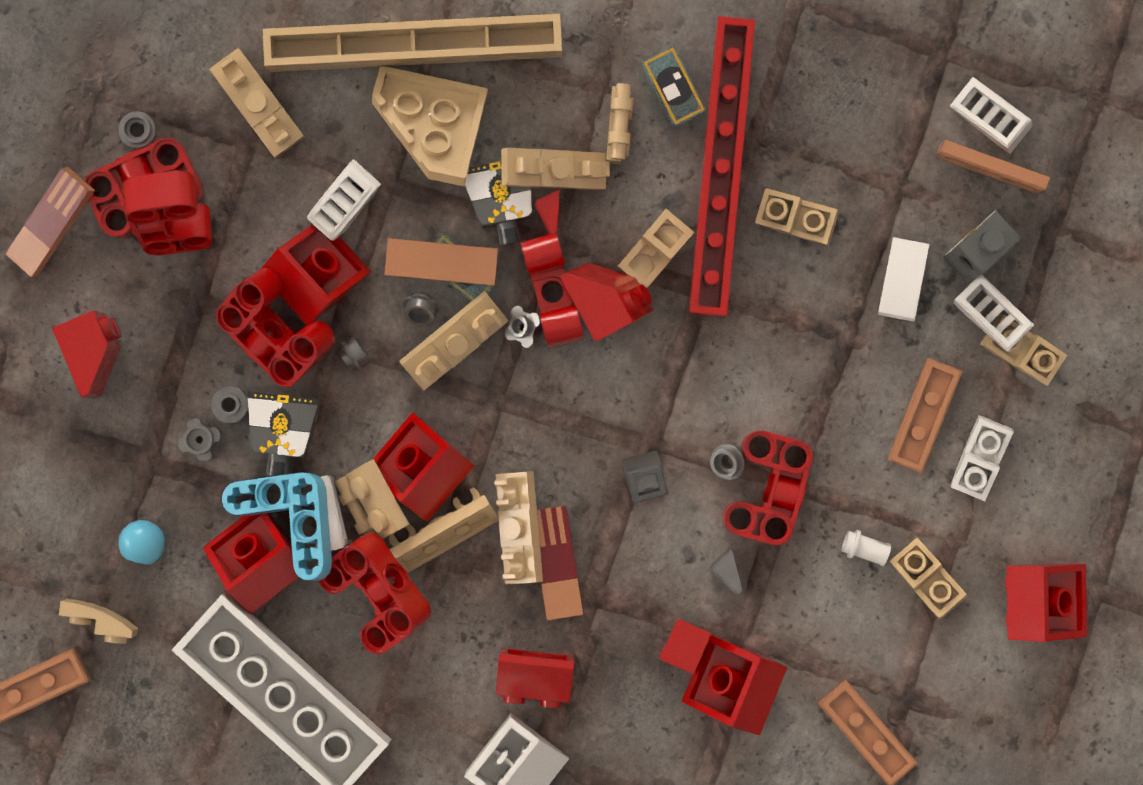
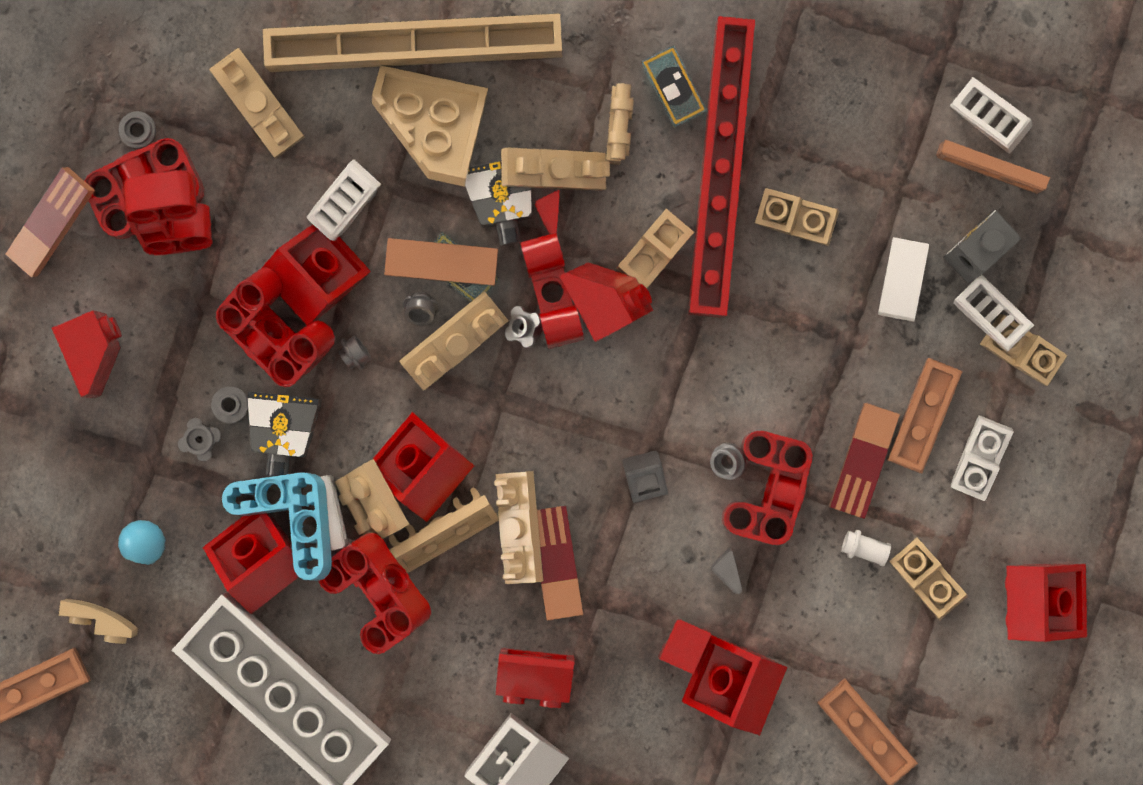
none -> tile [829,403,900,519]

